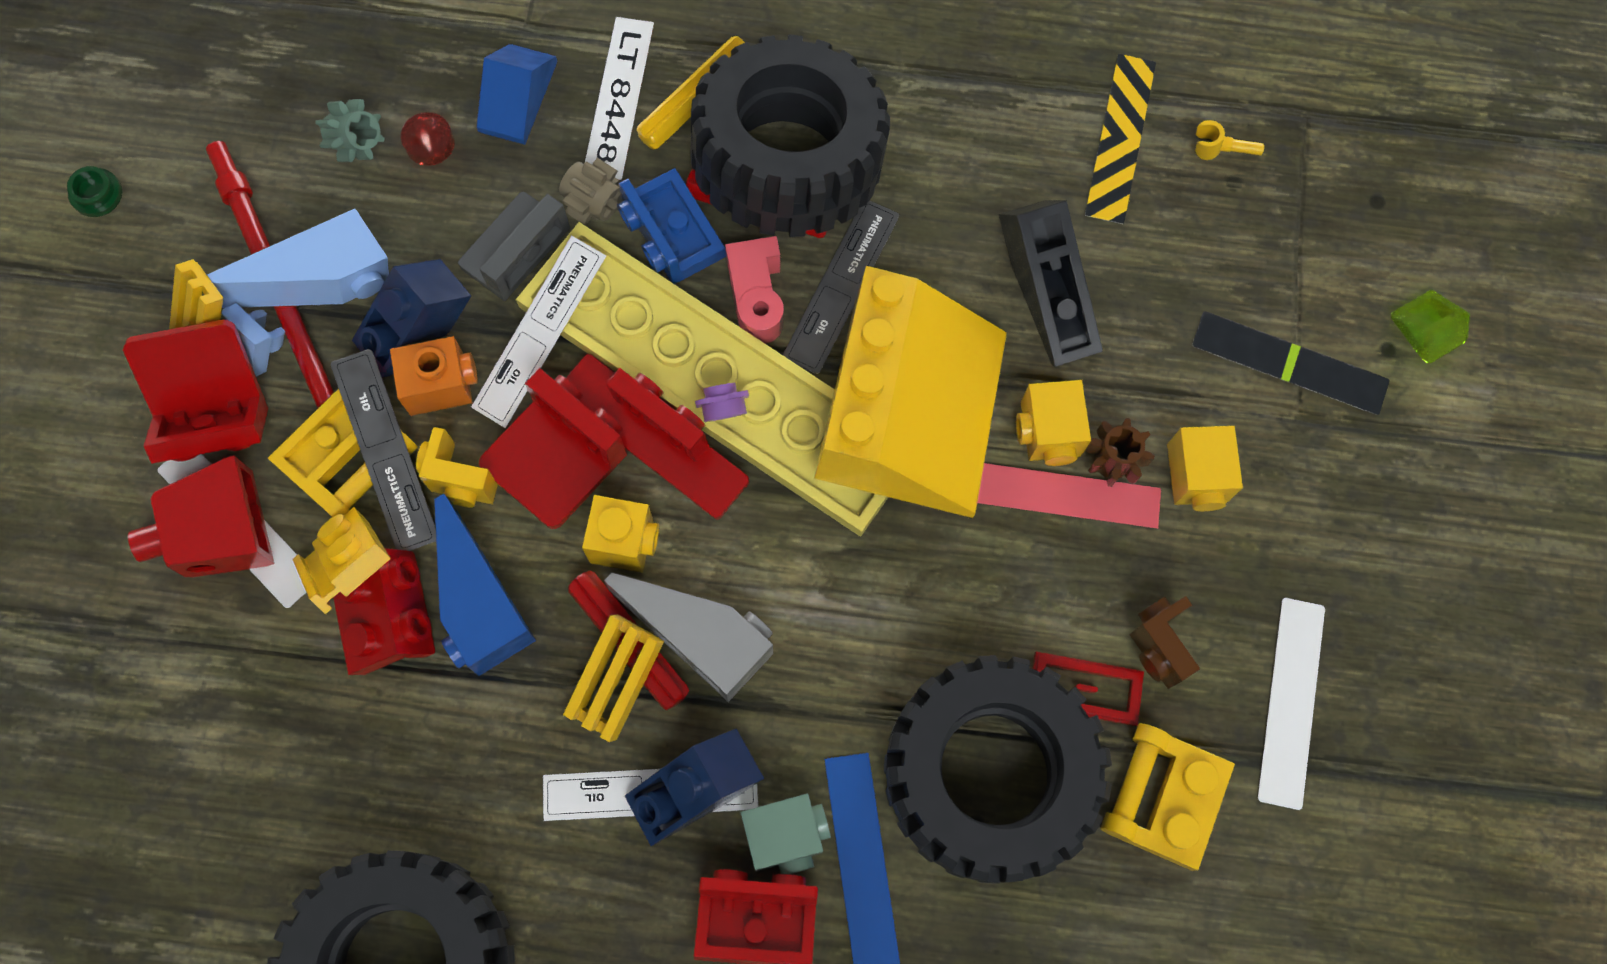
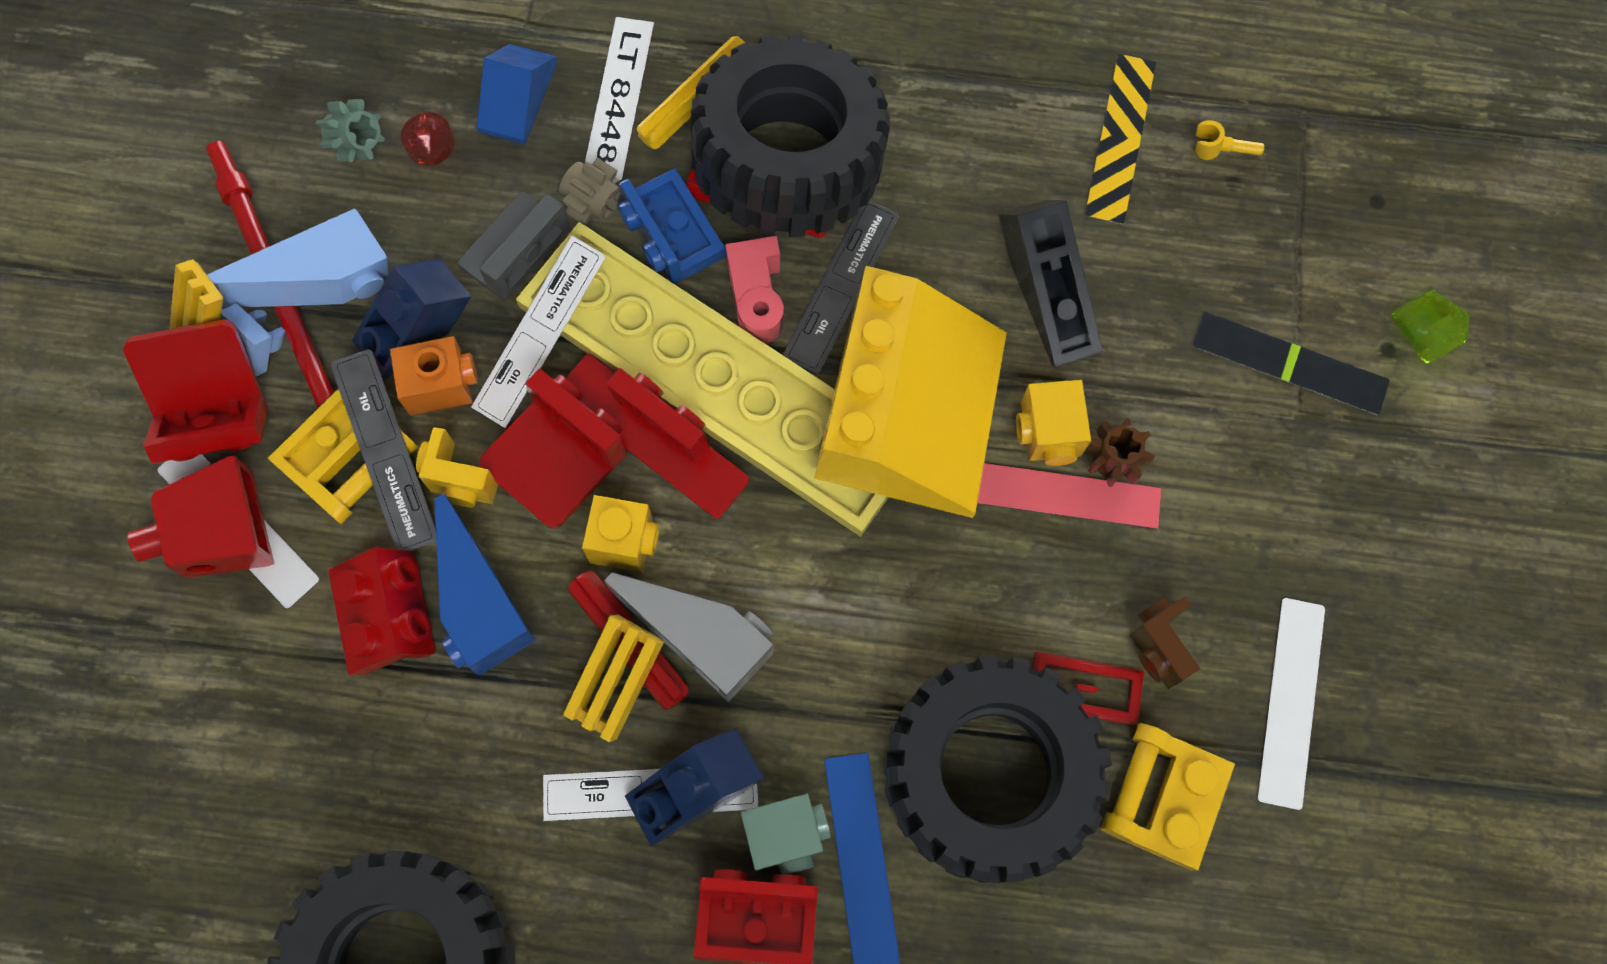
dark green plate [67,166,122,217] -> none
yellow plate [292,507,391,614] -> none
medium lavender plate [695,383,749,422] -> none
yellow brick [1167,426,1243,512] -> none

